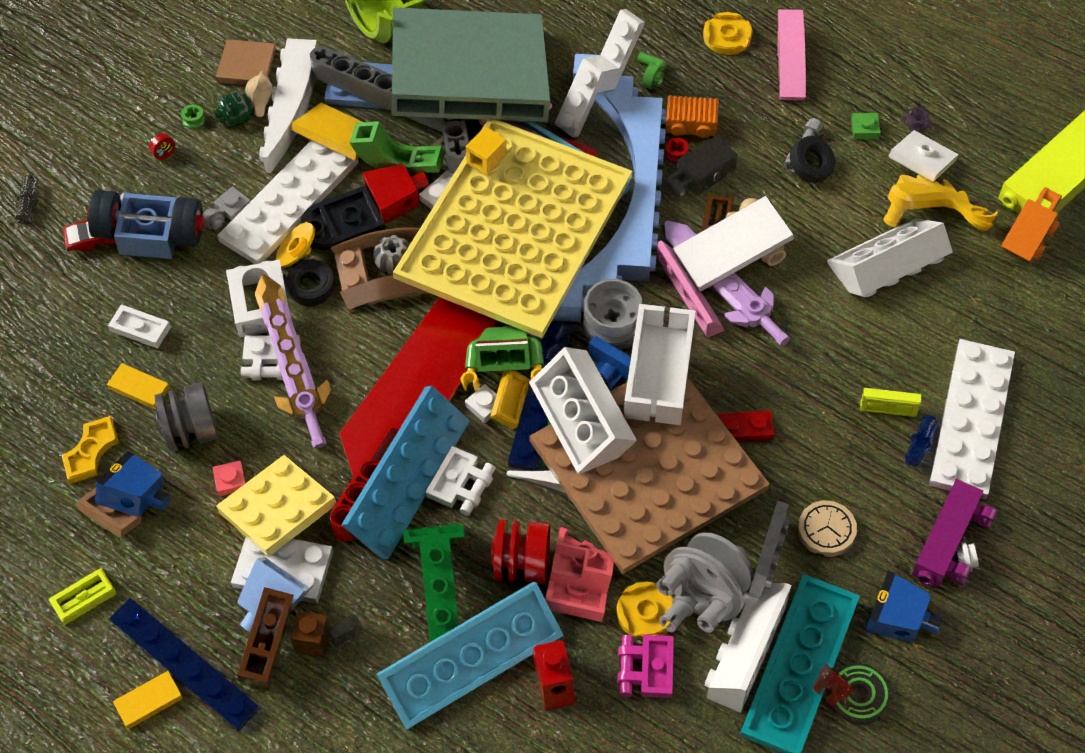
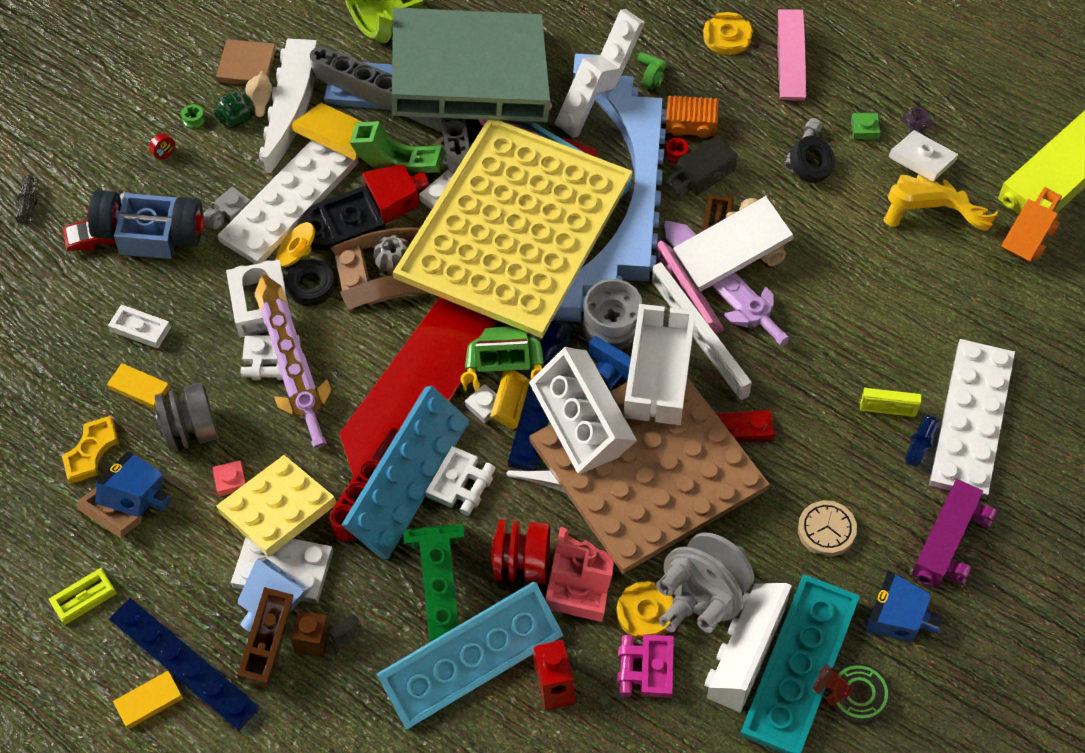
yellow brick [466,126,507,175] -> none
flat silver plate [748,501,791,599] -> none
white slope [827,218,953,297] -> none
white plate [956,542,979,571] -> none
none -> white tile [652,262,752,400]

